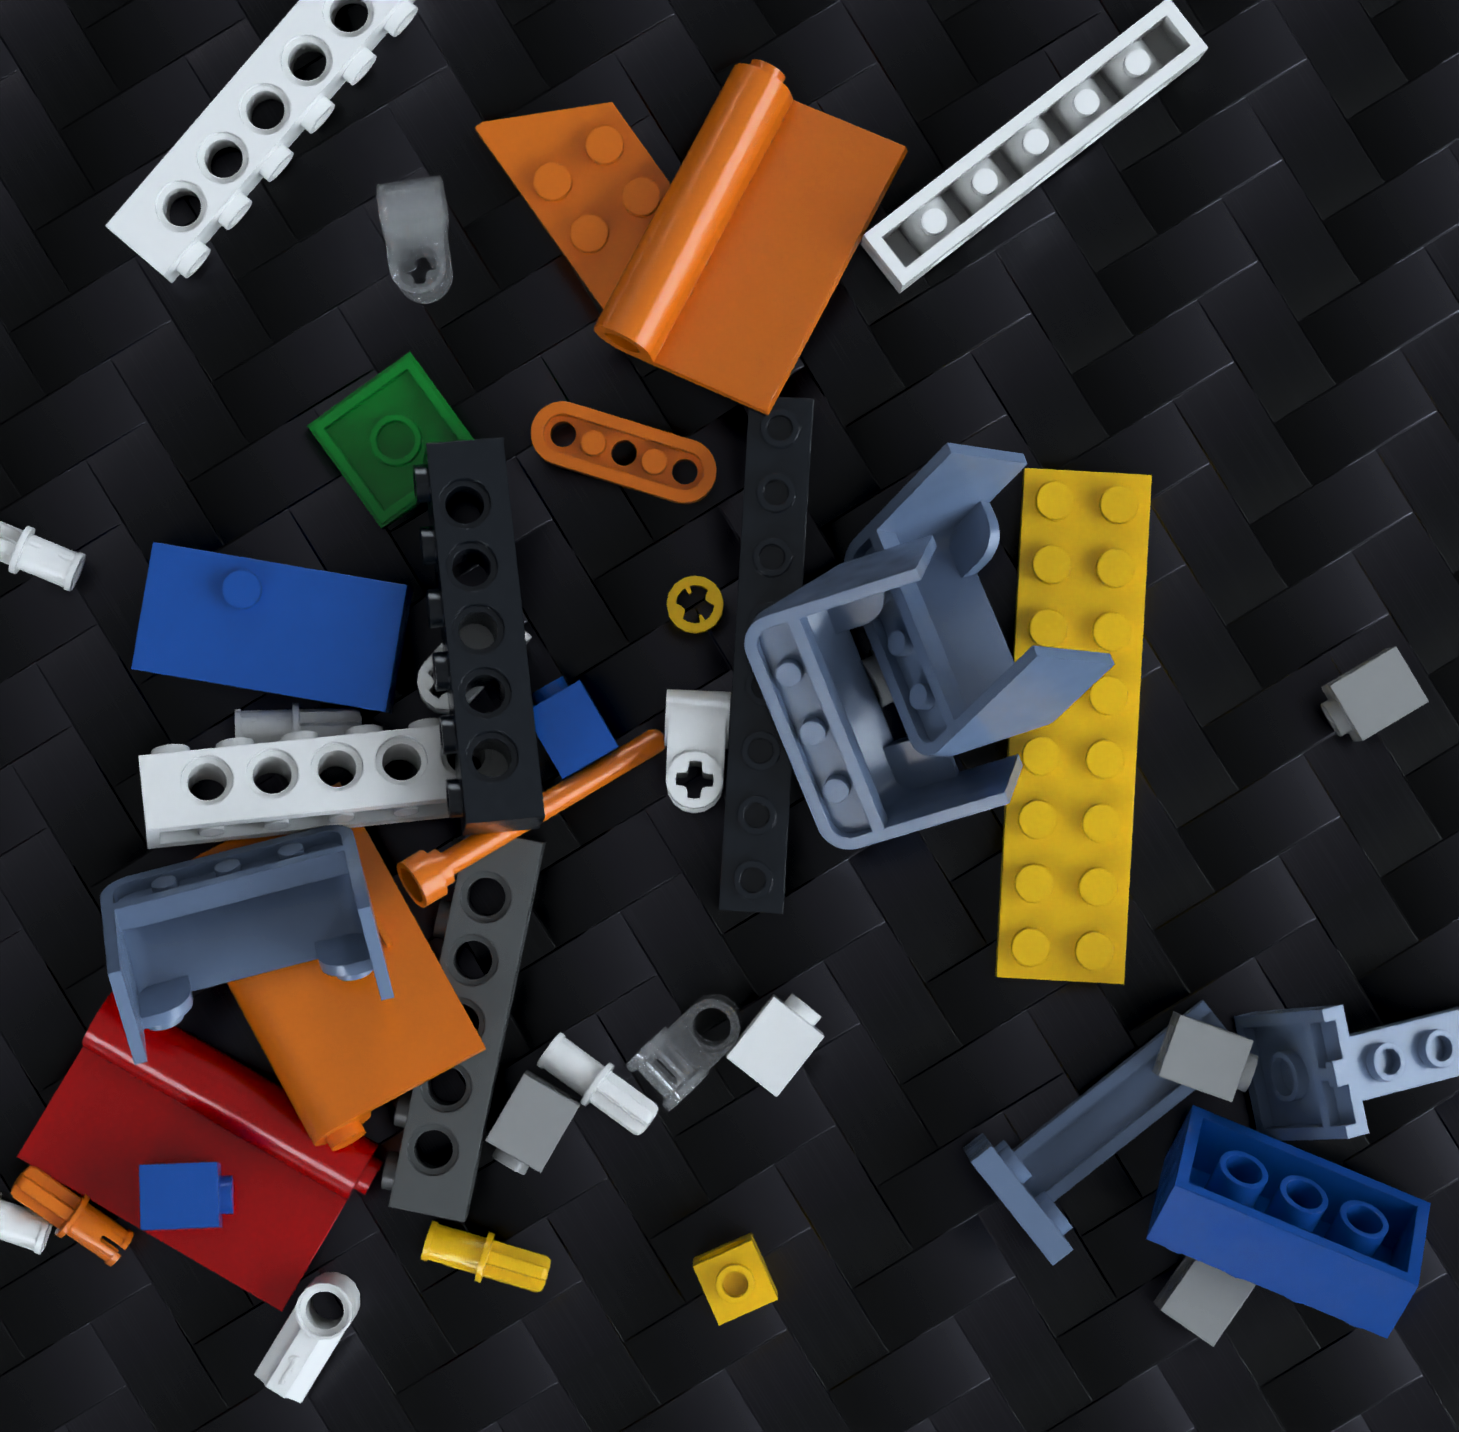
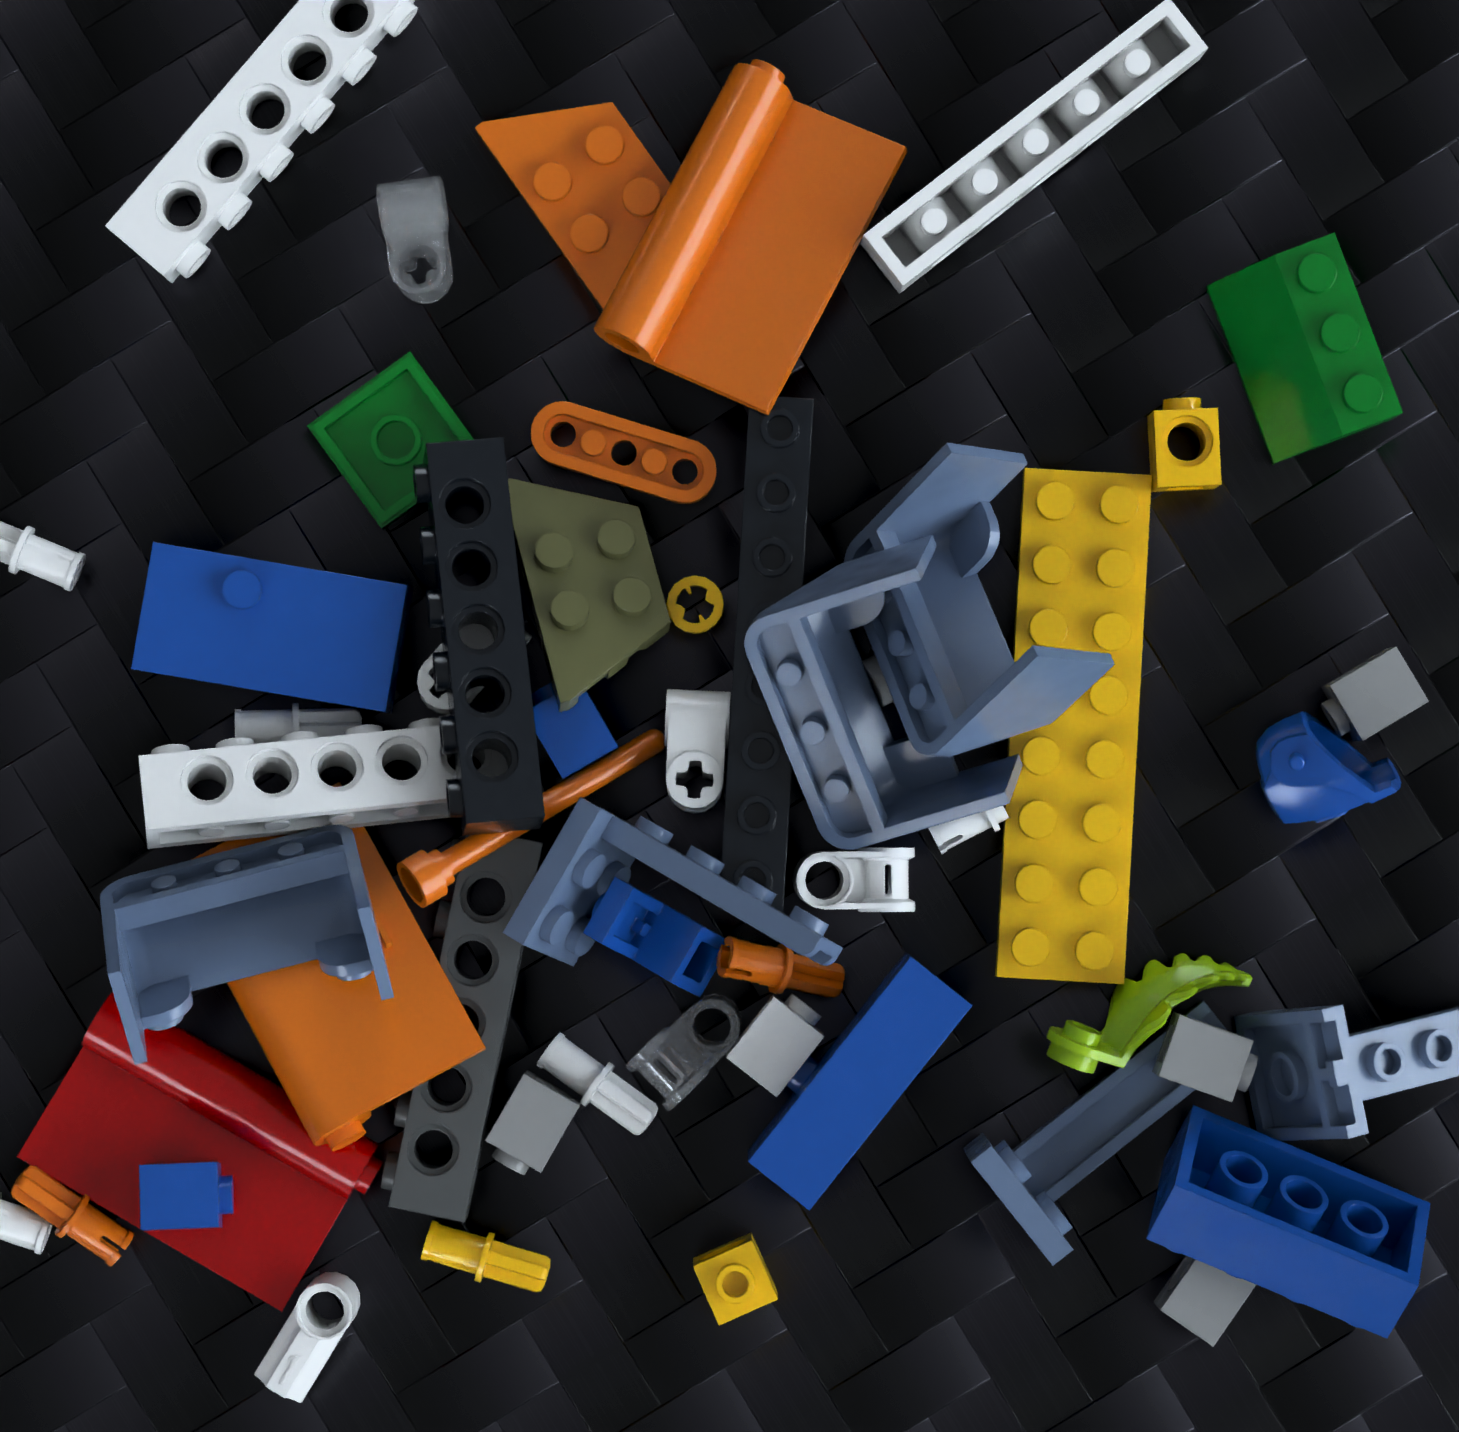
none -> sand blue bracket [503,797,843,967]
none -> olive wing [508,478,671,712]
none -> blue brick [583,877,729,997]
none -> orange axle [716,936,845,998]
none -> blue brick [747,952,972,1211]
none -> white piece [792,847,915,912]
none -> white pin [928,806,1009,854]
none -> lime plant [1046,953,1253,1073]
none -> yellow brick [1147,397,1222,492]
none -> green slope [1206,232,1403,464]
none -> blue helmet [1256,711,1402,824]

